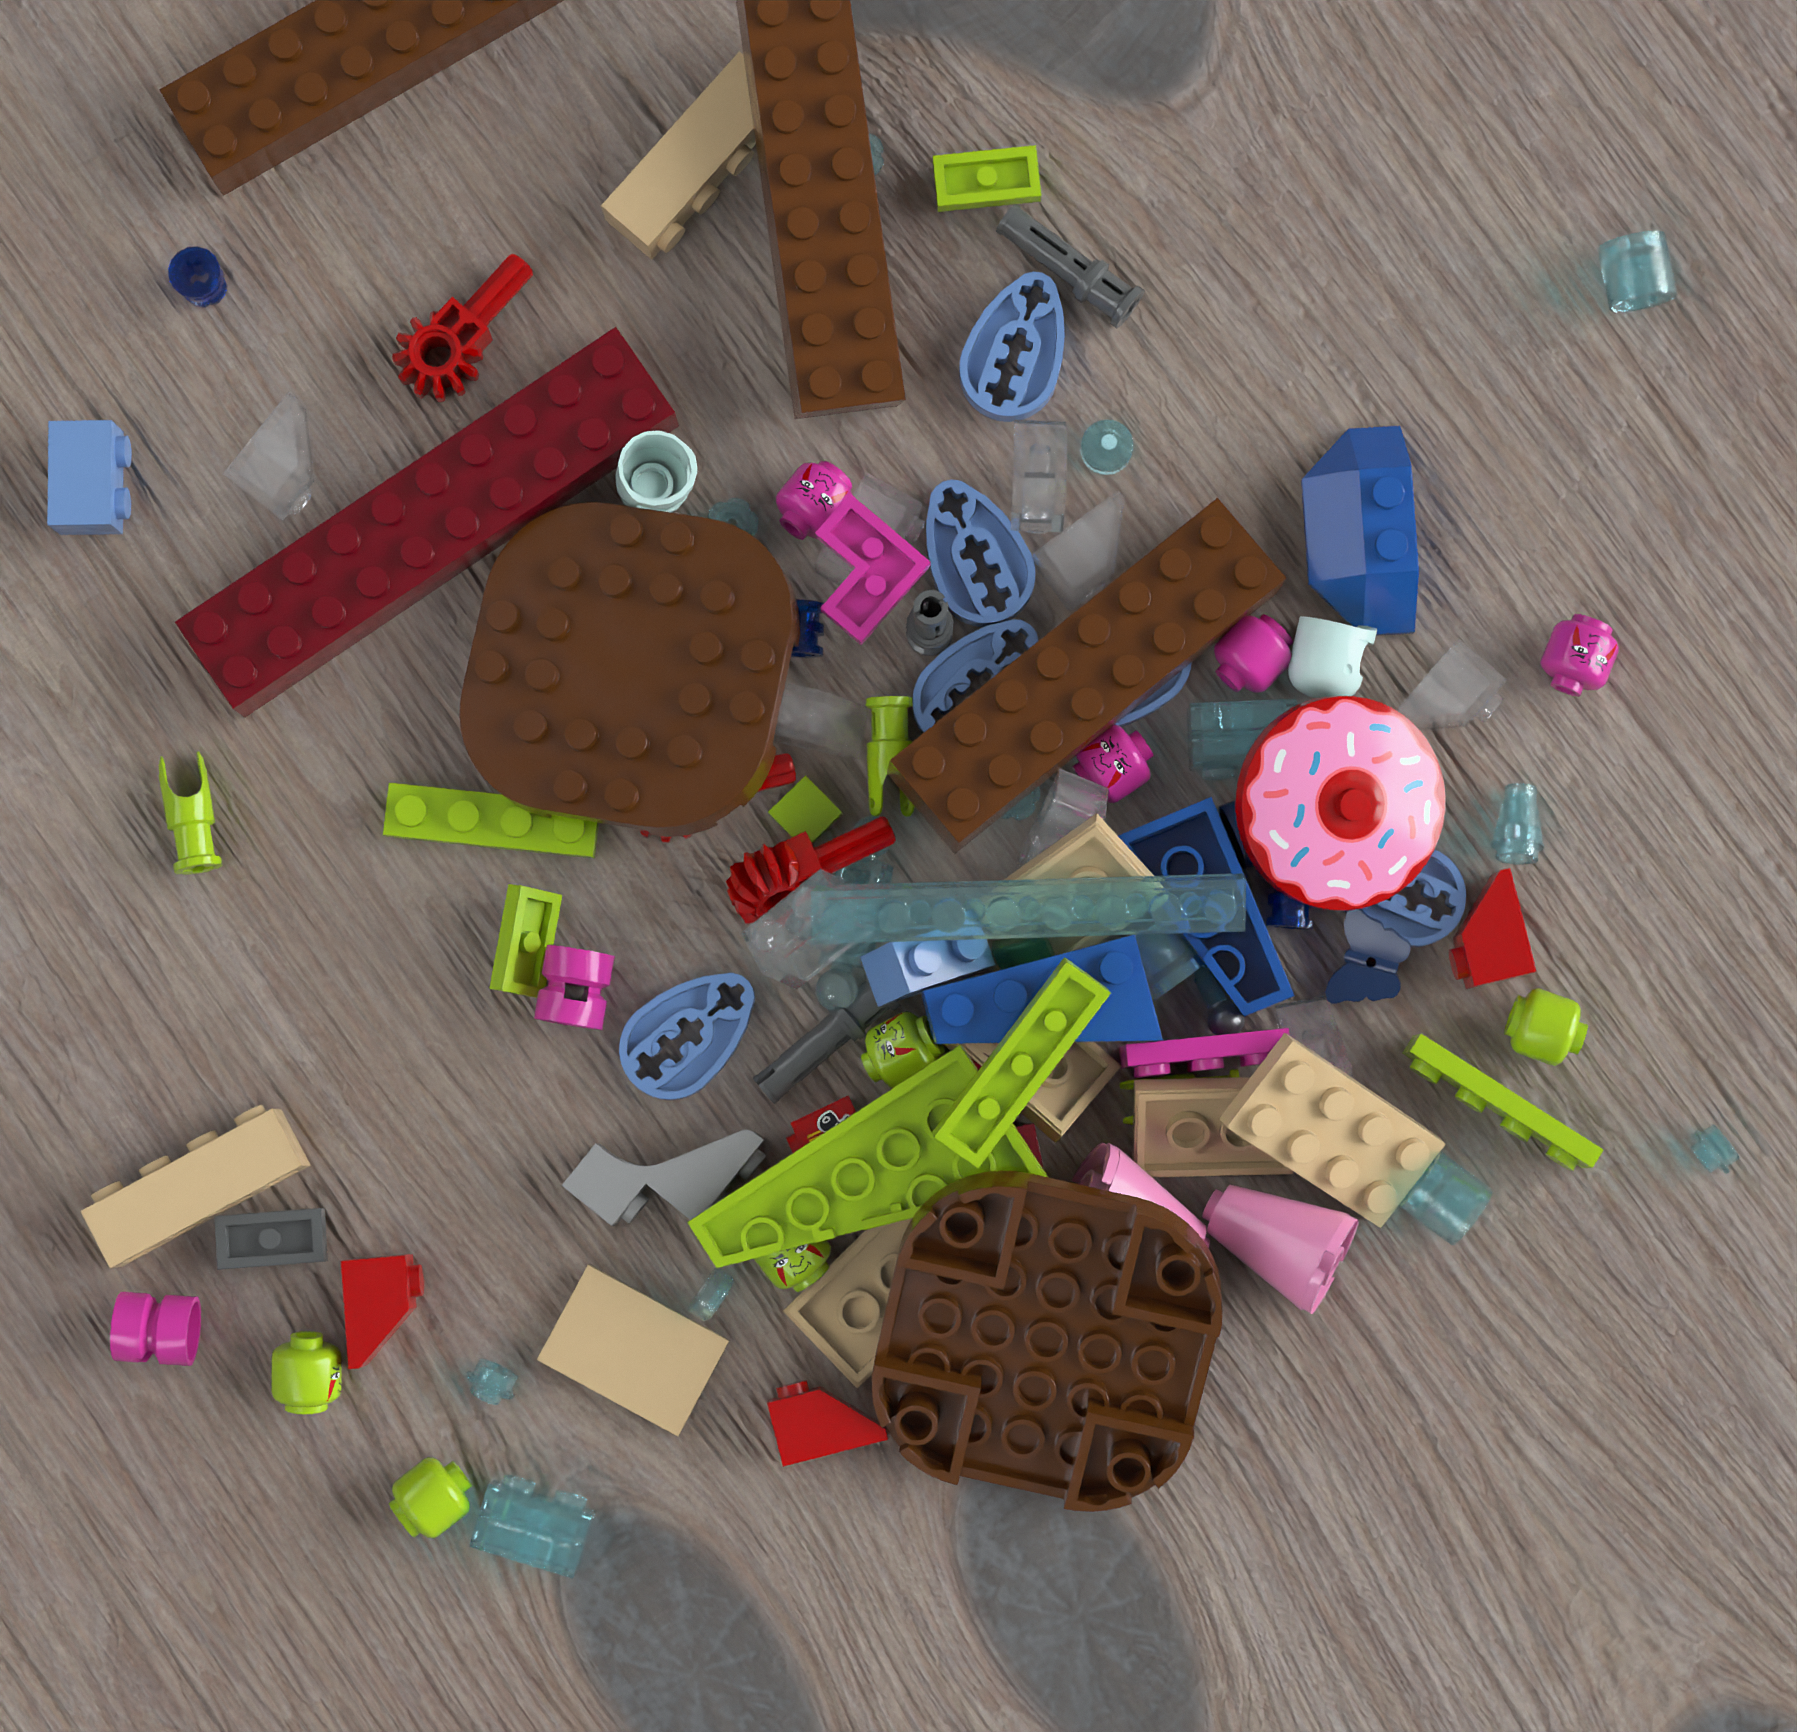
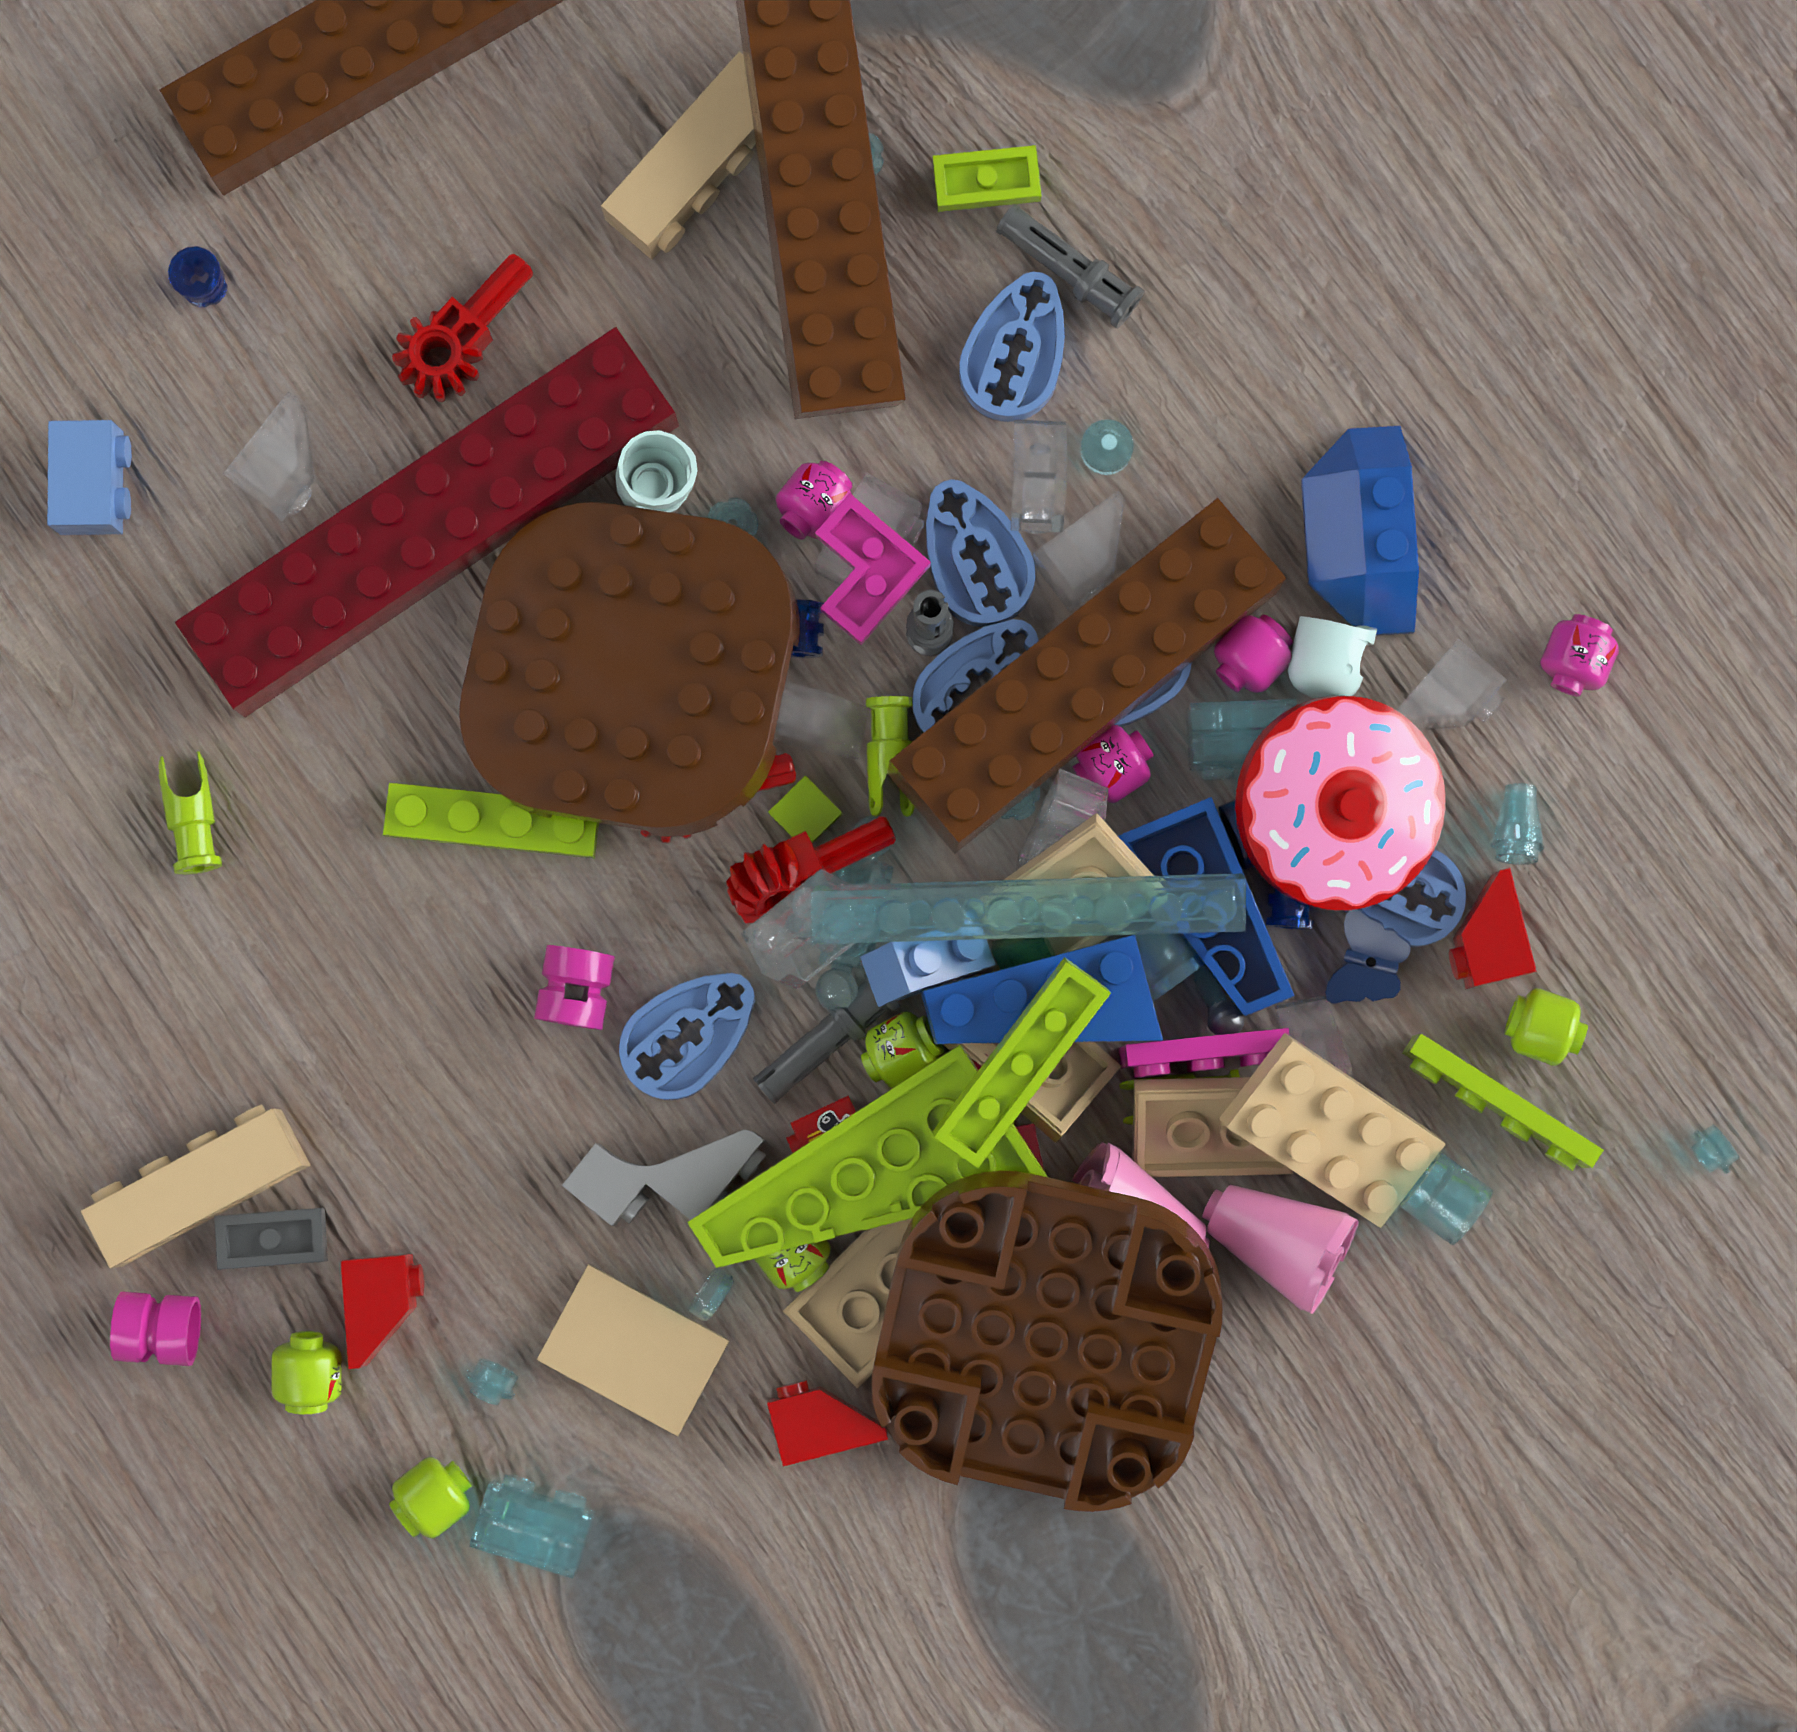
lime plate [489,884,562,998] -> none
clear light blue piece [1597,231,1678,313] -> none

